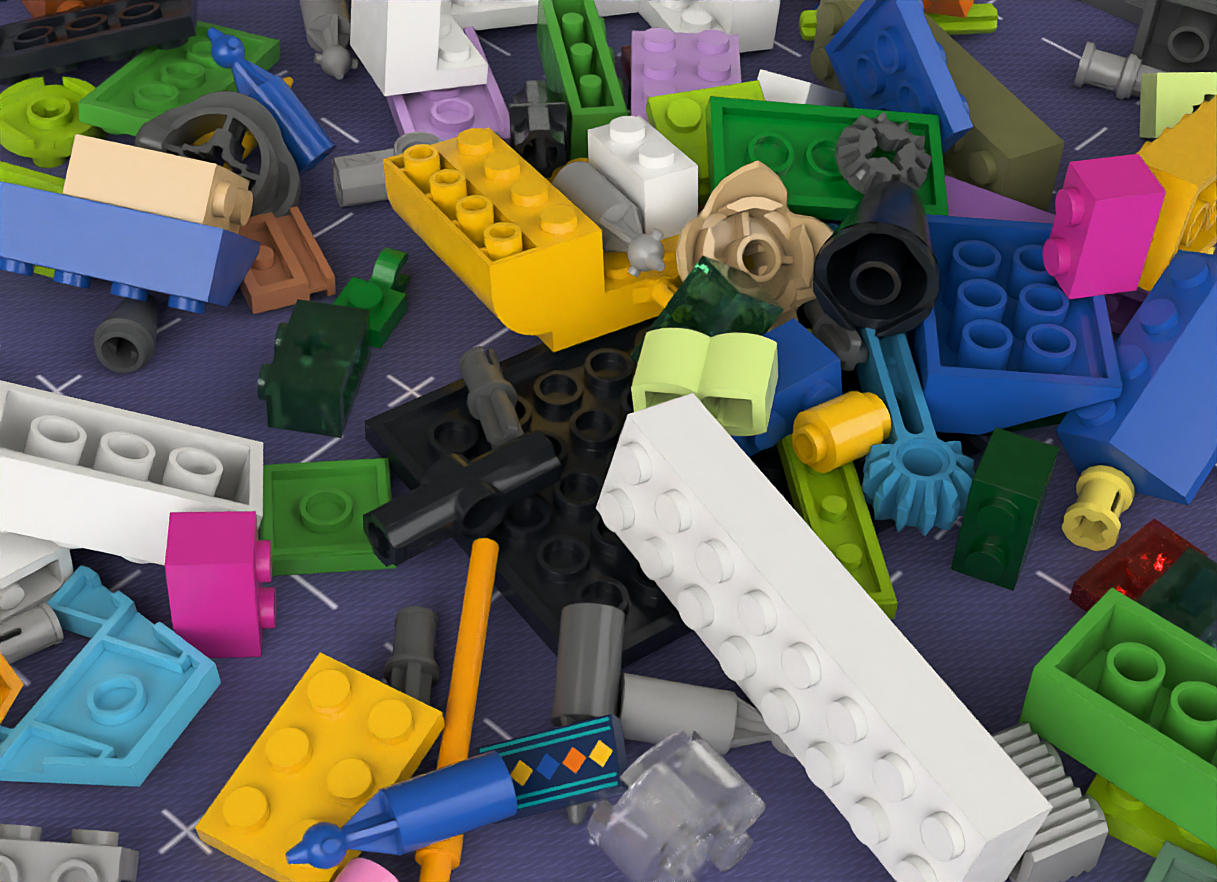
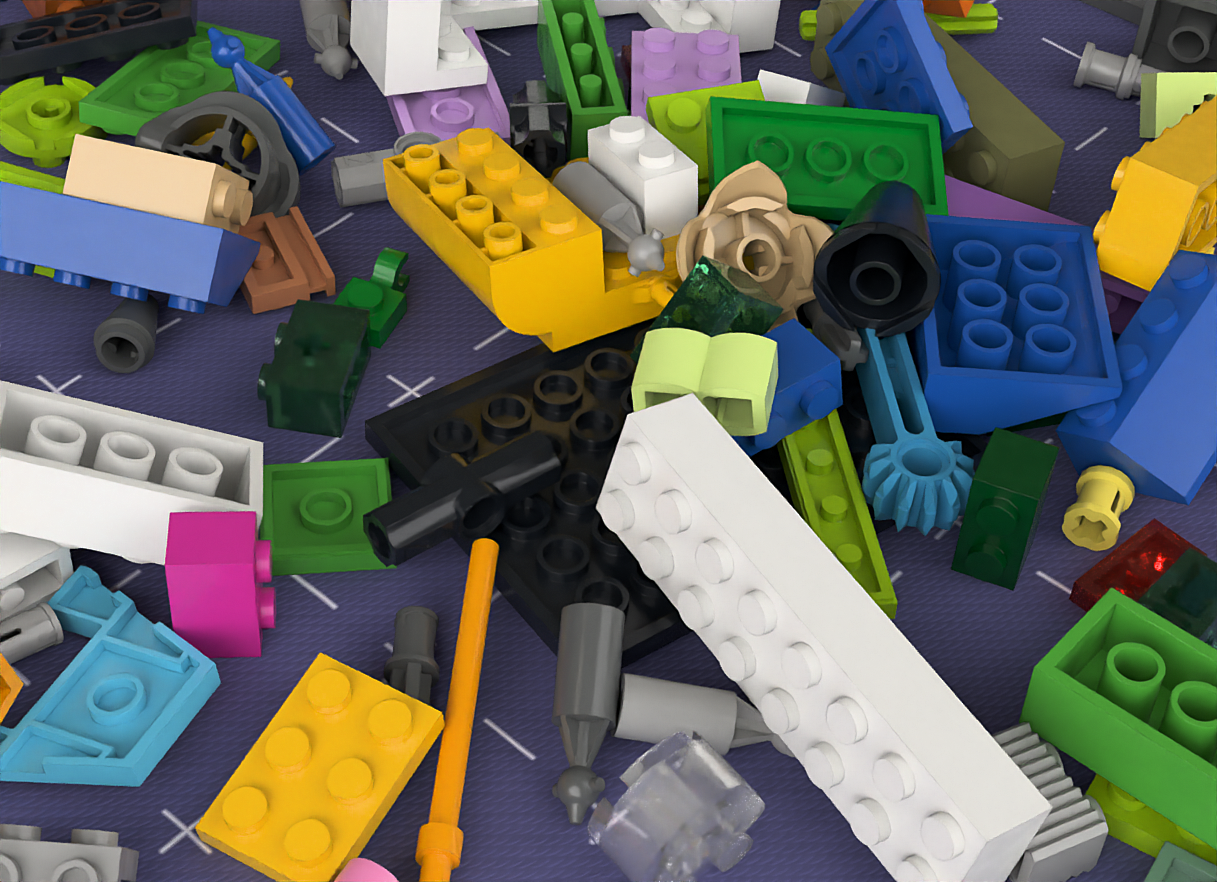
blue wheel [285,750,517,869] -> none
dark grey axle [458,346,524,449] -> none
dark blue tile [476,714,631,824] -> none
yellow brick [792,391,891,473] -> none
dark grey gear [835,112,932,195] -> none
dark pink brick [1043,154,1166,299] -> none

